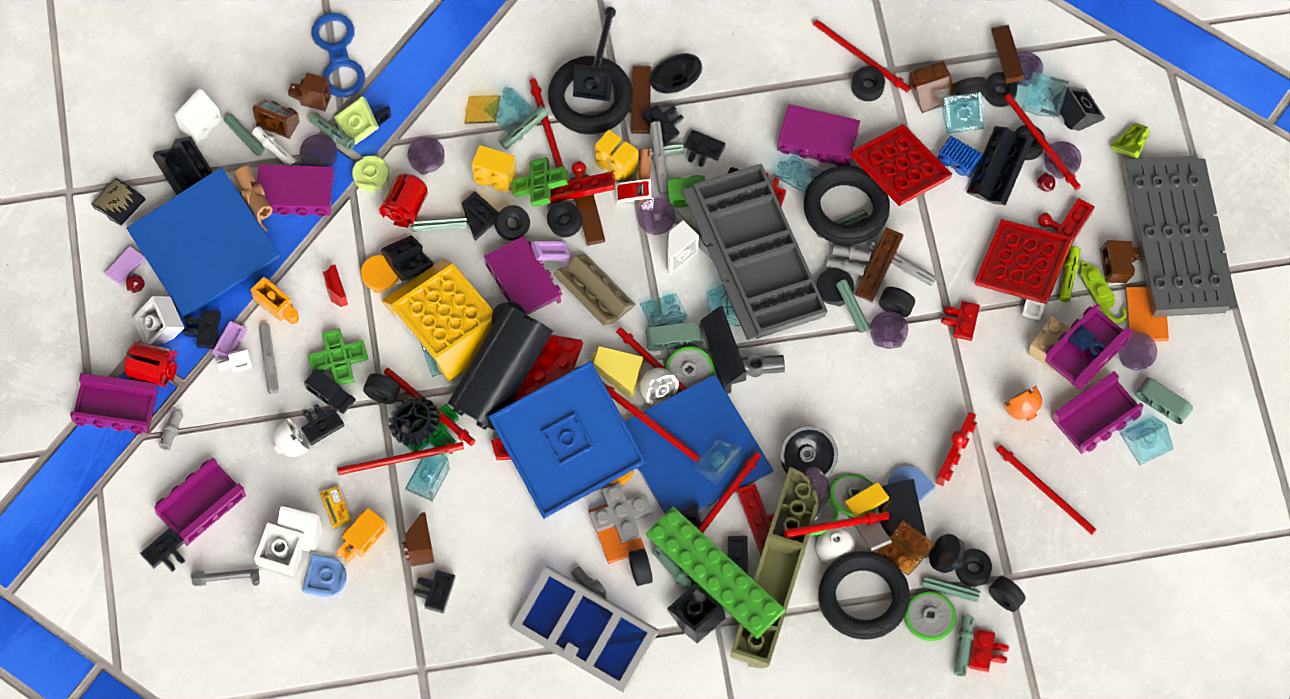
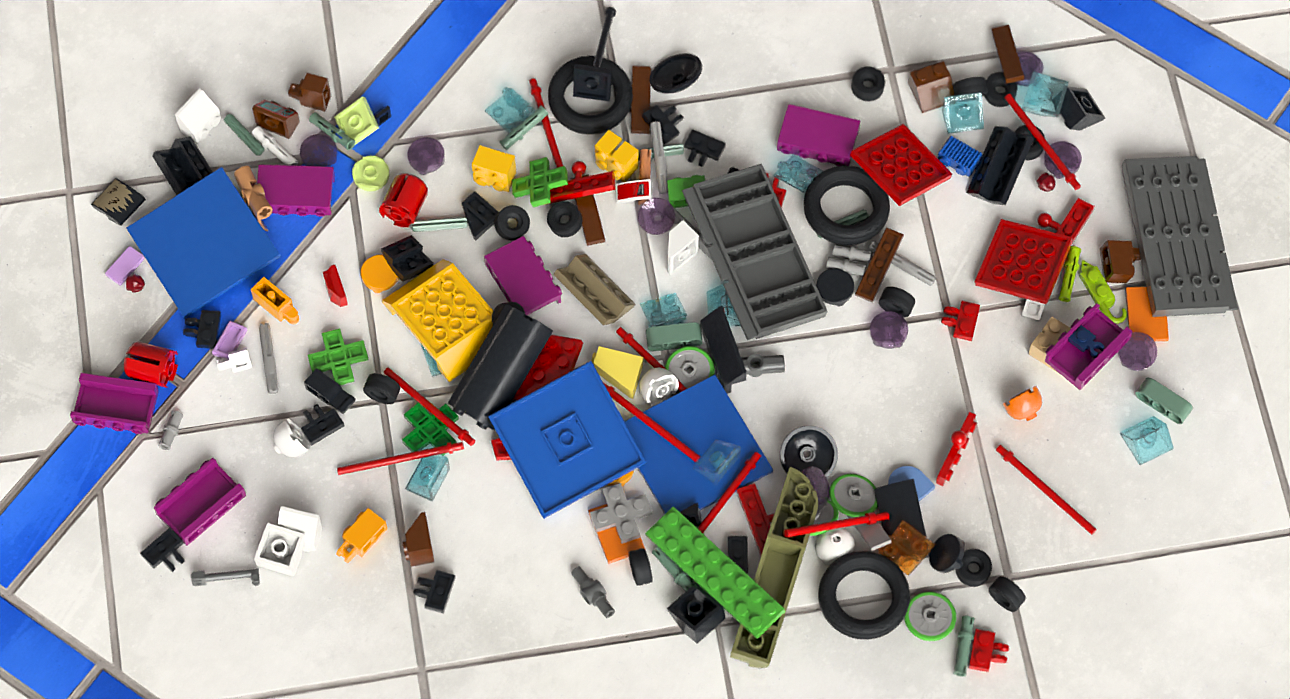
white slope [132,296,184,346] -> none
medium blue tile [302,554,347,597] -> none
blue bar [312,13,365,97] -> none
tile [320,486,352,529] -> none
black gear [389,395,441,448] -> none
clear yellow piece [464,95,500,124] -> none
door [511,565,659,693] -> none
lavender tile [531,241,570,261] -> none
red bar [813,19,911,93] -> none
sand green axle [836,279,870,333] -> none
yellow tile [845,482,889,517] -> none
sand green axle [922,576,981,602] -> none
magenta panel [1052,371,1144,455] -> none
lime wing [1110,123,1150,159] -> none

